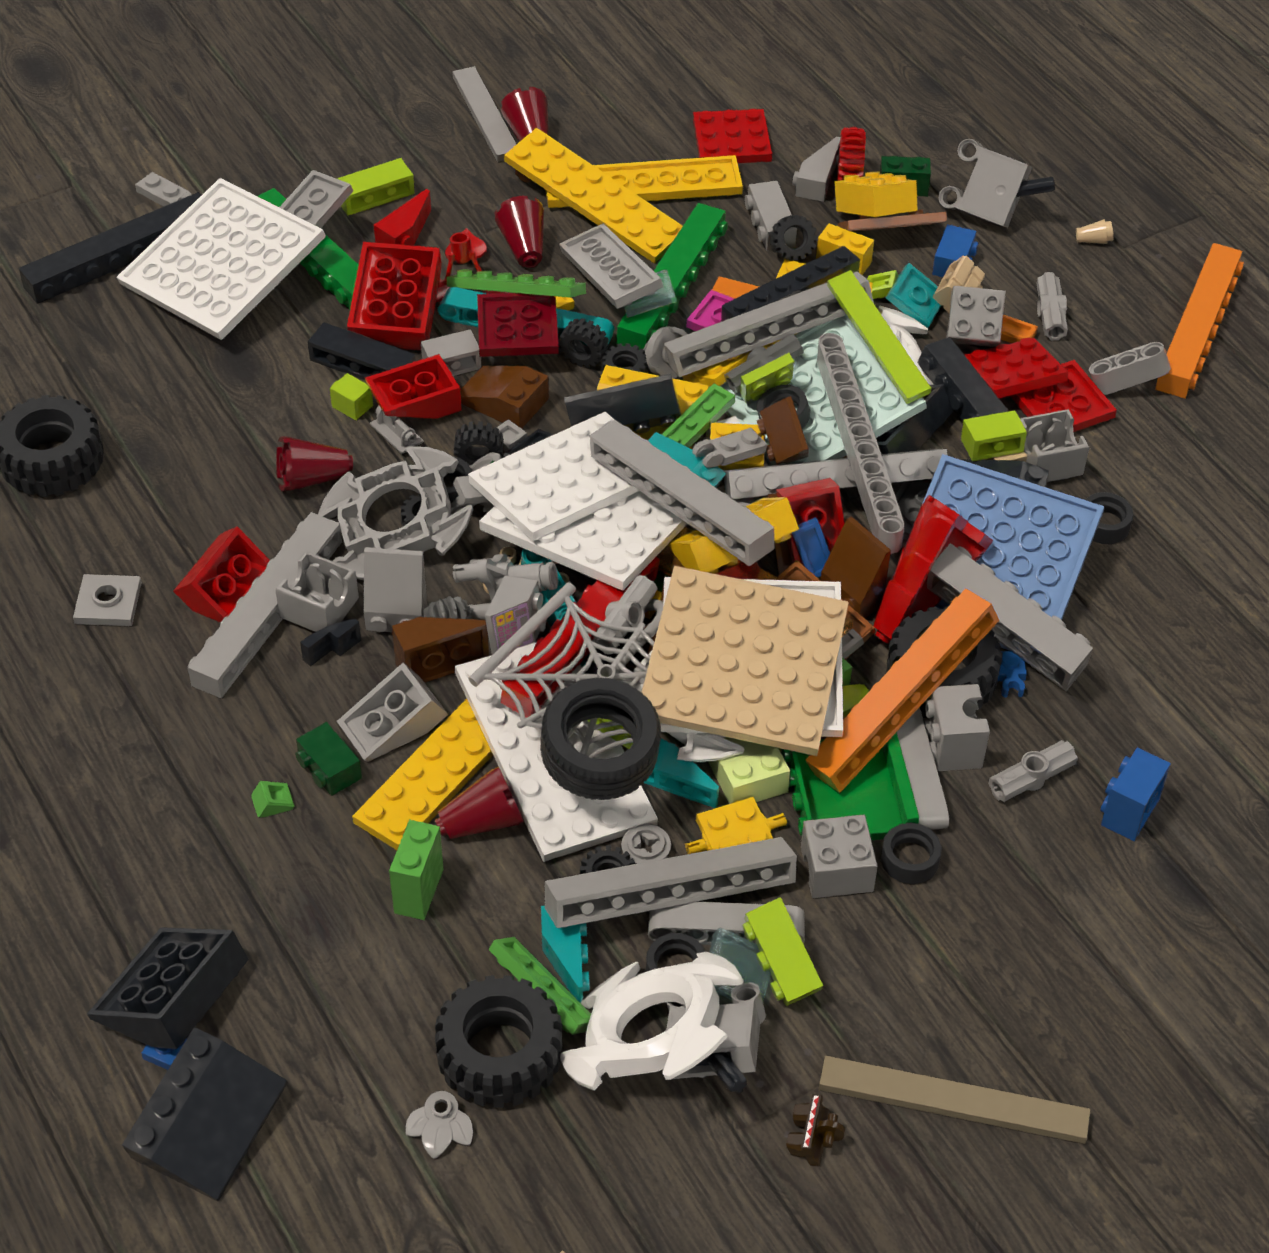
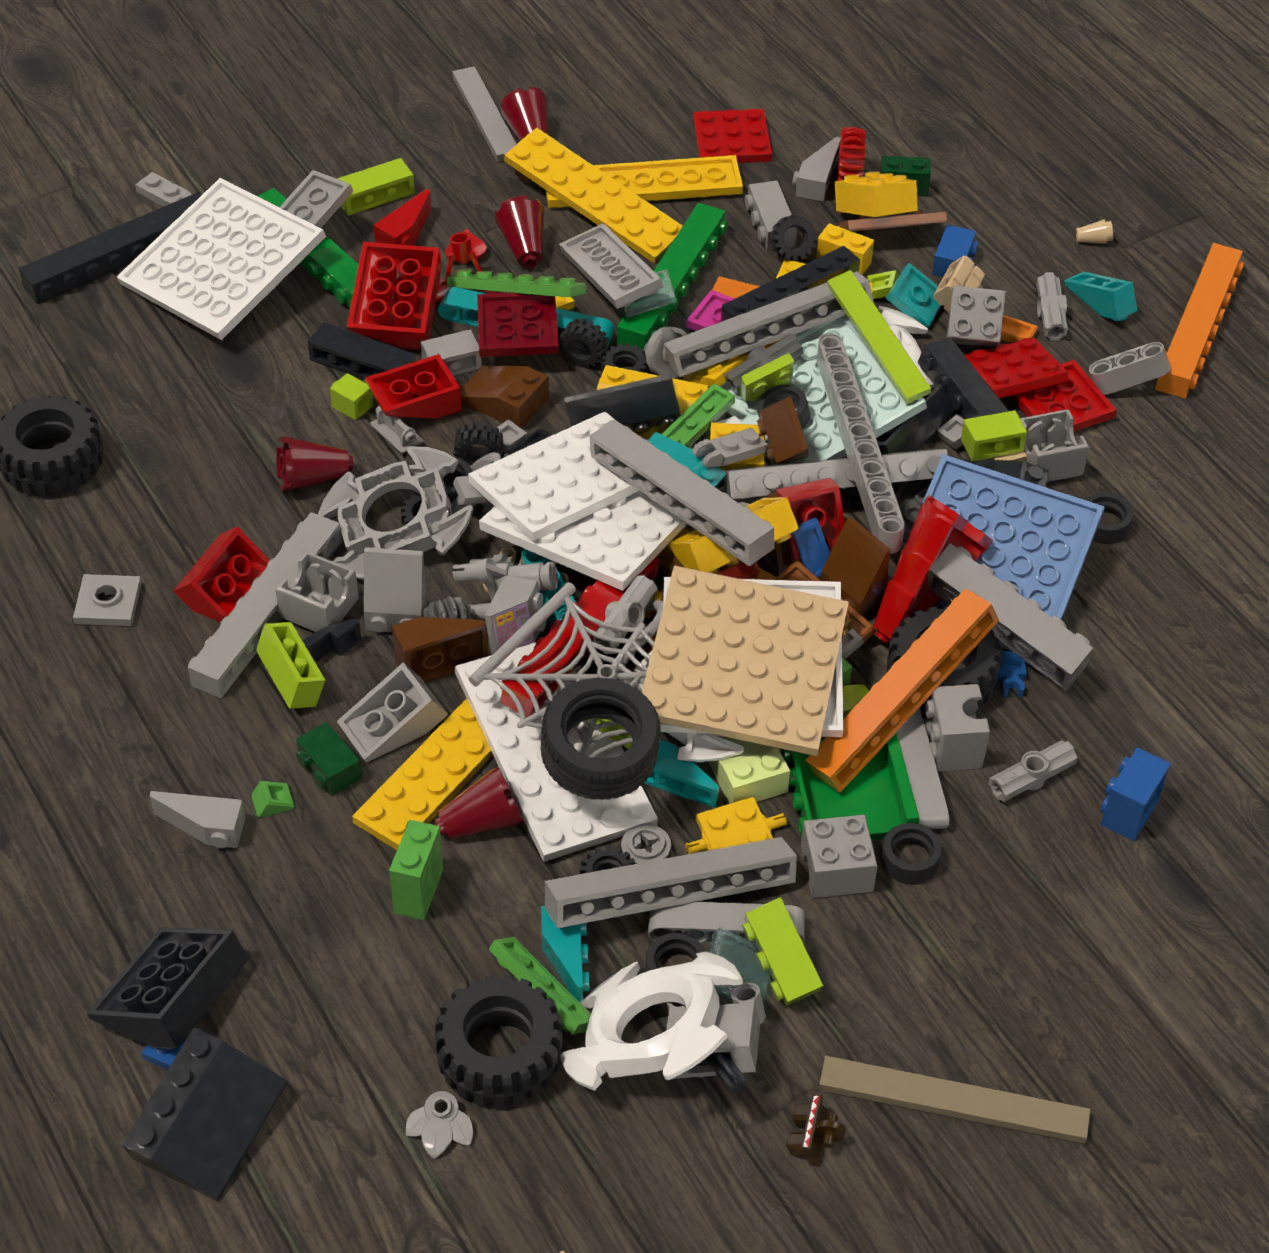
light grey piece [938,139,1055,228] -> none
none -> light grey slope [150,791,245,848]
none -> lime brick [256,622,325,709]
none -> light grey plate [937,415,964,450]
none -> teal slope [1064,272,1138,321]

